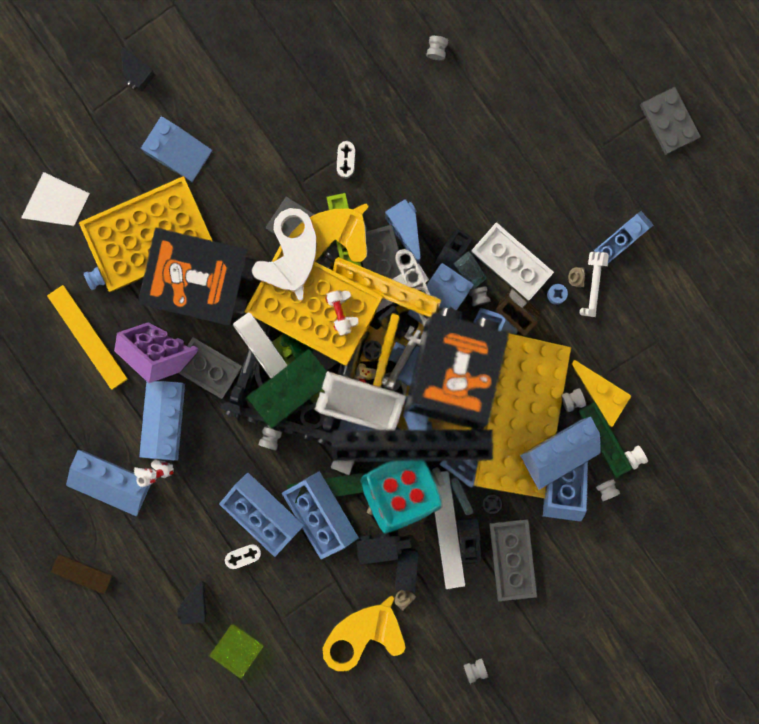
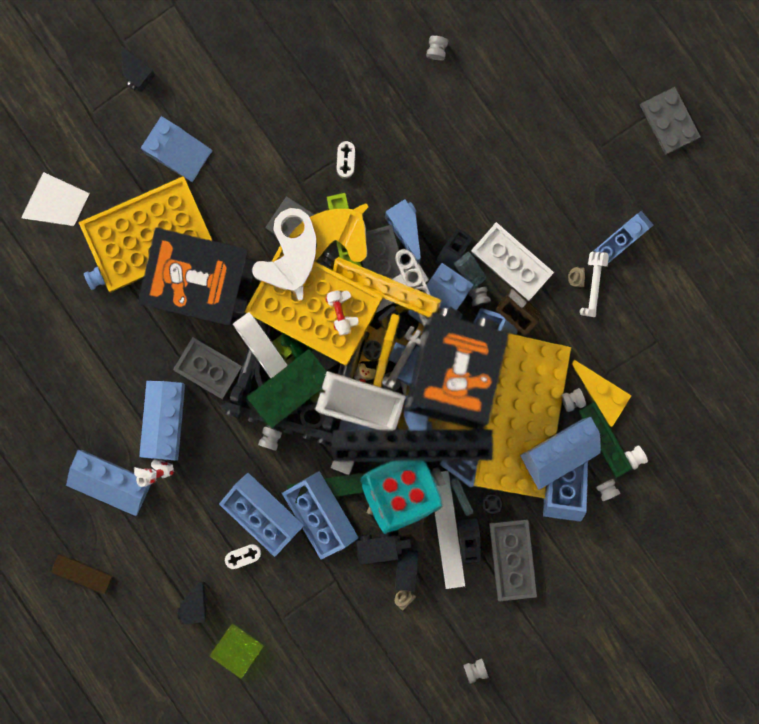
yellow tile [47,285,128,390] -> none
medium lavender wedge [114,322,198,383] -> none
yellow animal [323,596,405,671] -> none
medium blue wheel [547,284,568,305] -> none

